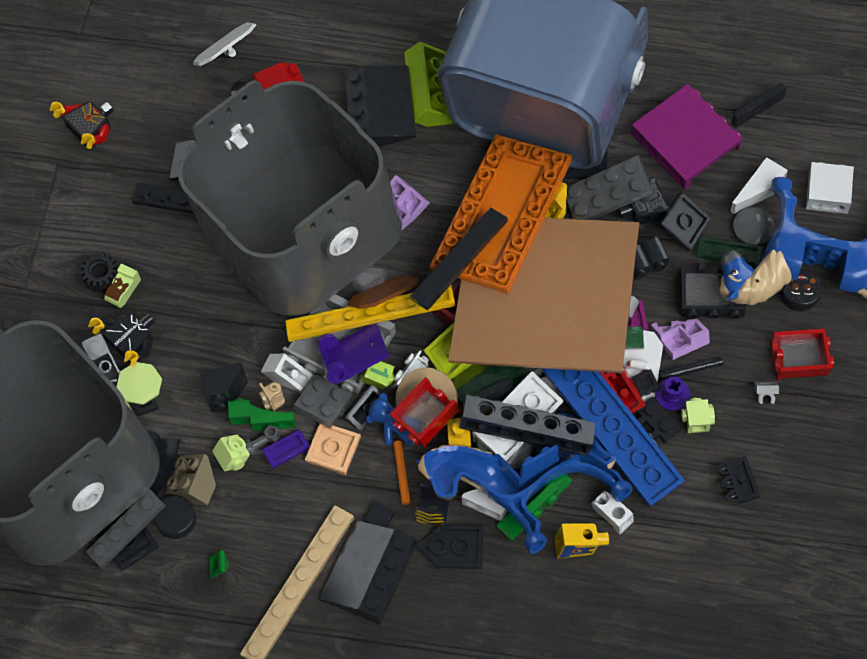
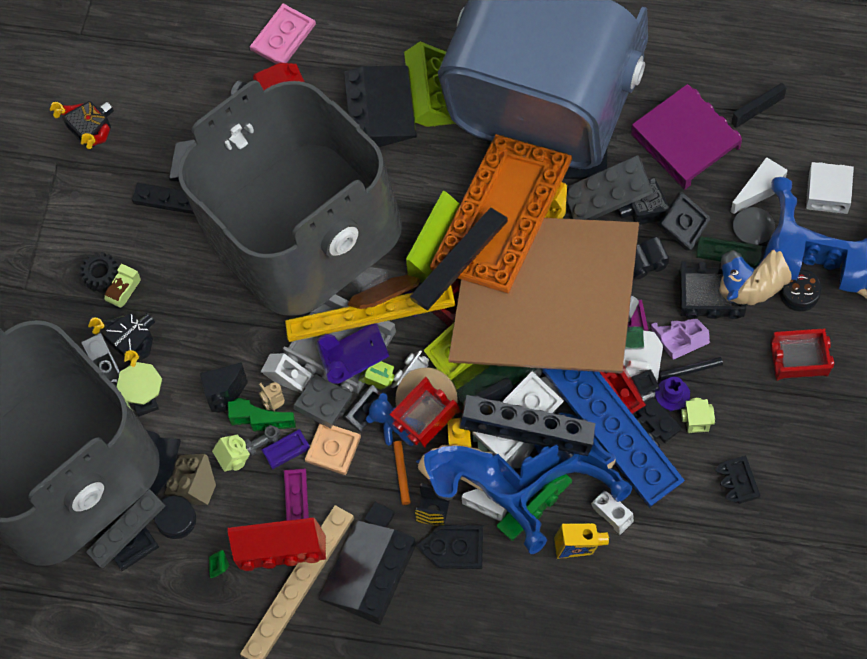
white shield [193,22,256,66] -> none
lavender slope [390,175,430,230] -> none
light grey tile [754,382,779,404] -> none
none -> red slope [228,517,326,571]
none -> bright pink tile [250,4,316,64]
none -> magenta tile [284,469,309,521]
none -> lime slope [406,191,460,283]

